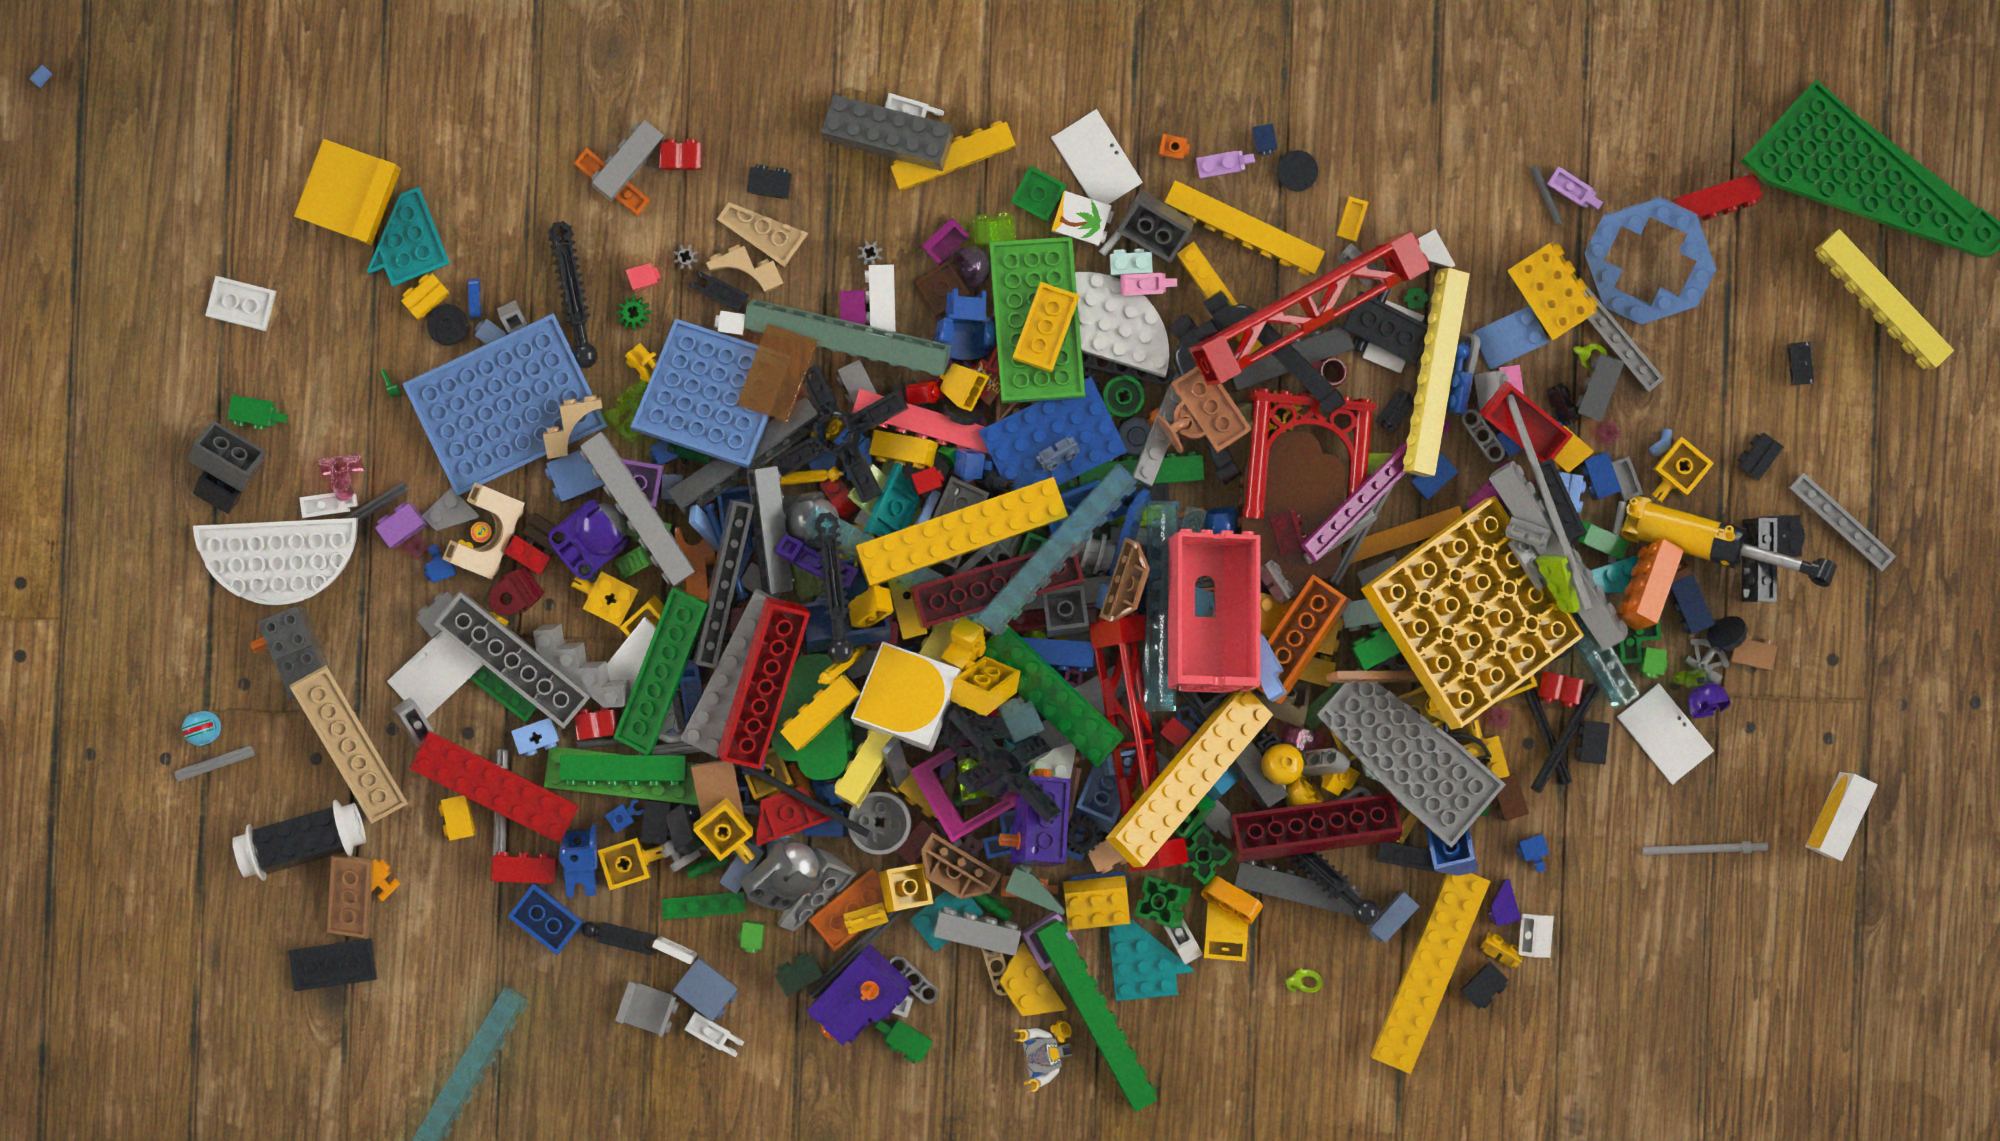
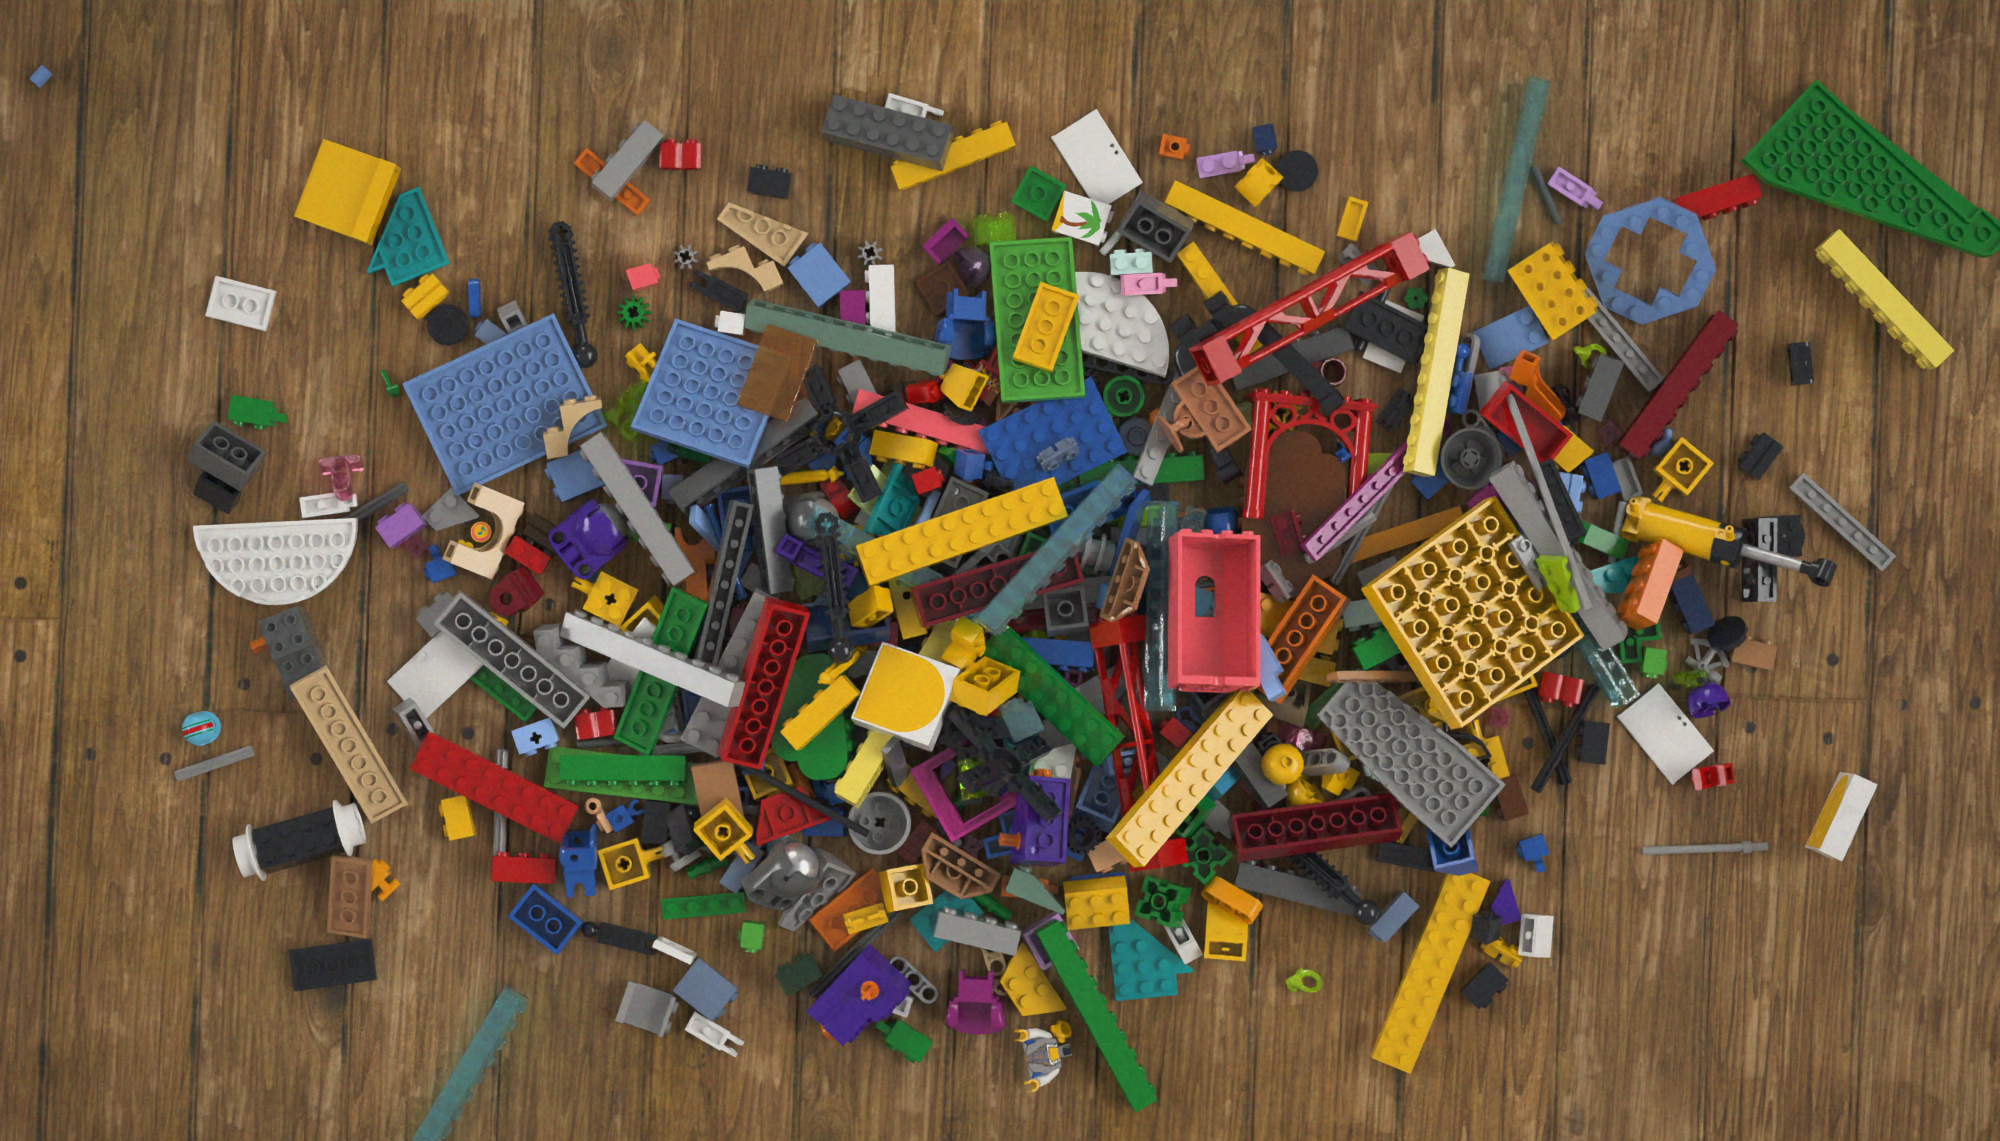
bright green slope [615,546,652,579] -> none
light grey hinge [1505,517,1552,550] -> none
none -> brick [559,610,746,707]
none -> light nougat plate [585,798,614,834]
none -> medium blue brick [788,243,851,308]
none -> magenta piece [945,969,1007,1034]
none -> yellow brick [1235,158,1284,207]
none -> blue piece [1335,442,1351,464]
none -> dark grey piece [1440,427,1502,490]
none -> black brick [1470,909,1502,945]
none -> clear light blue brick [1481,76,1550,285]
none -> orange arch [1509,349,1567,423]
none -> dark red brick [1614,310,1739,460]
none -> red brick [1691,762,1735,790]

